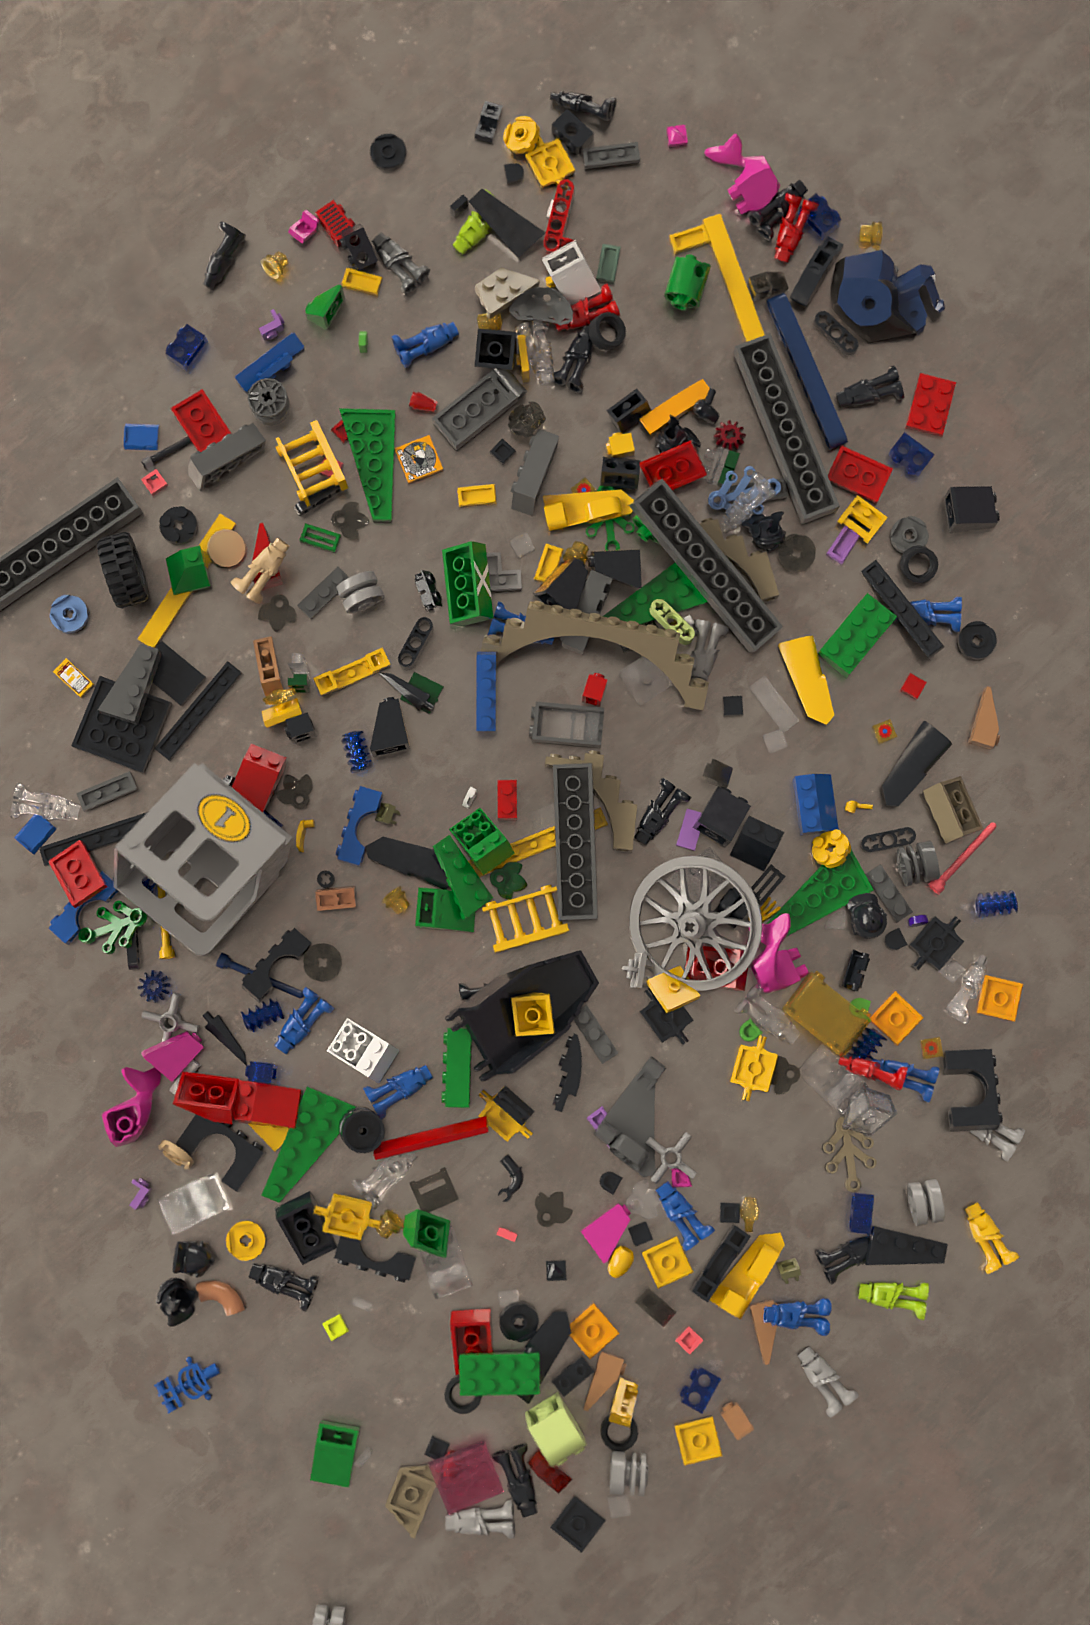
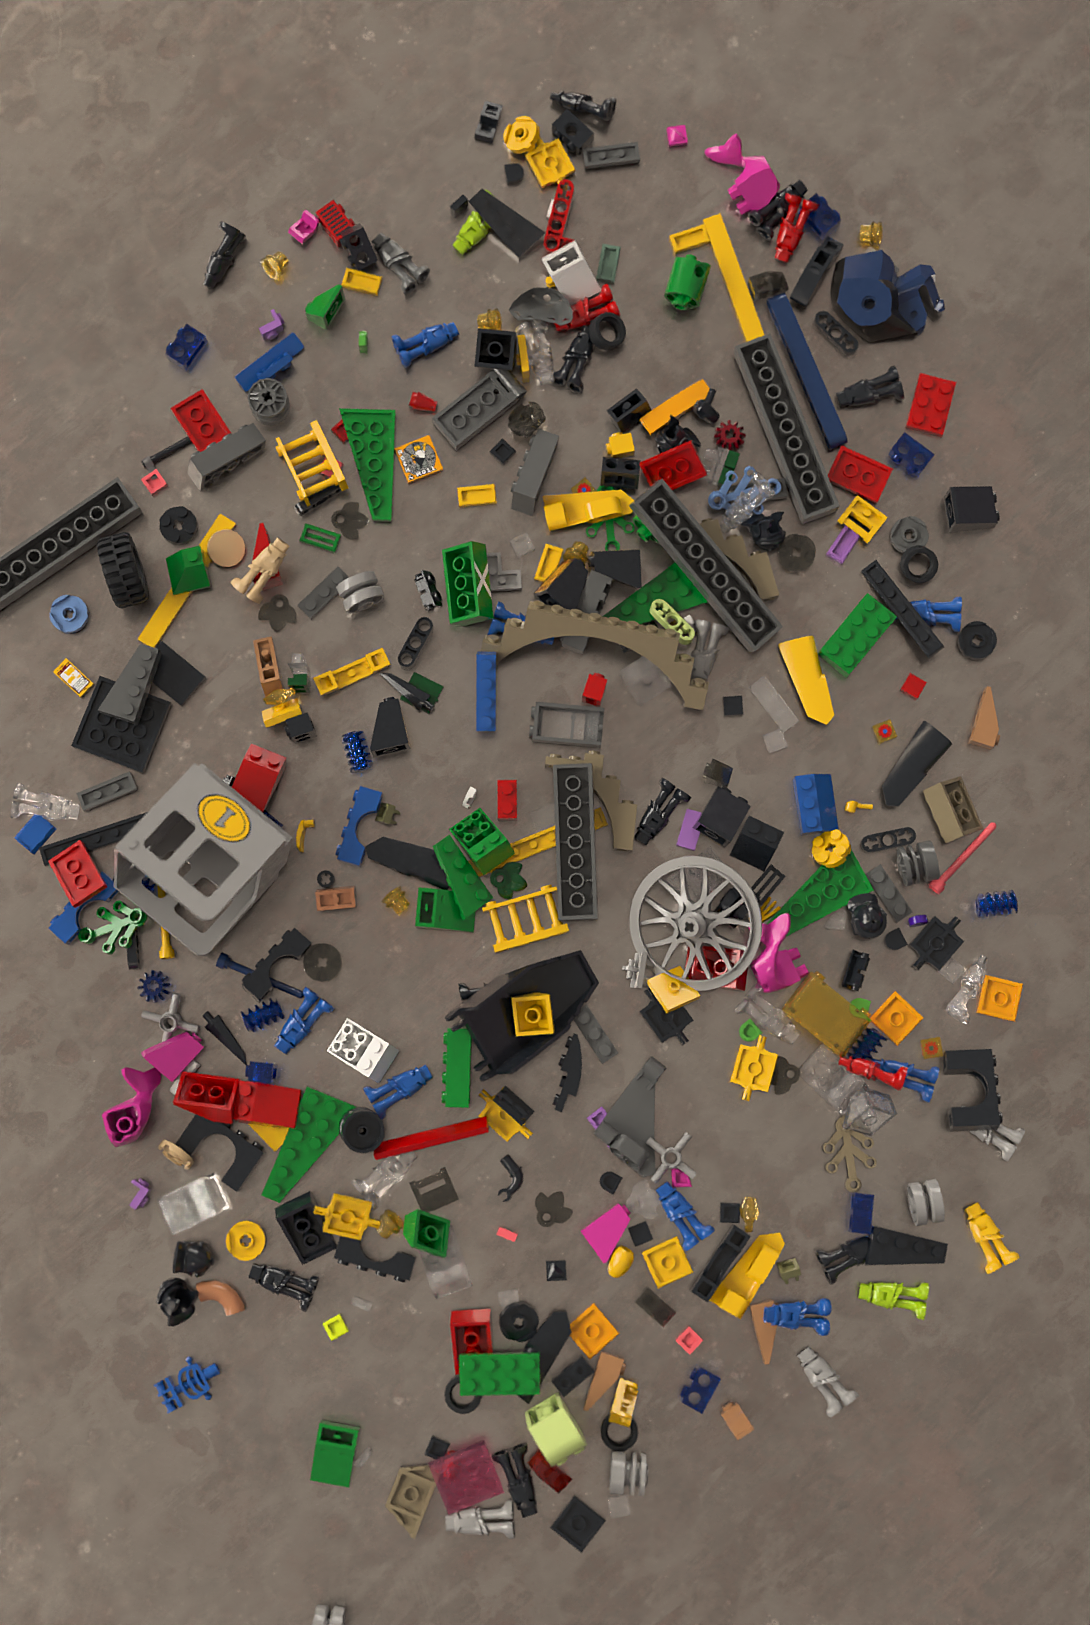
blue piece [124,424,159,450] -> none
black tile [154,661,243,761] -> none
clear smoke plate [276,774,313,809] -> none
black tile [370,133,407,171] -> none
wing [475,268,540,319] -> none
yellow plate [674,1416,723,1466] -> none

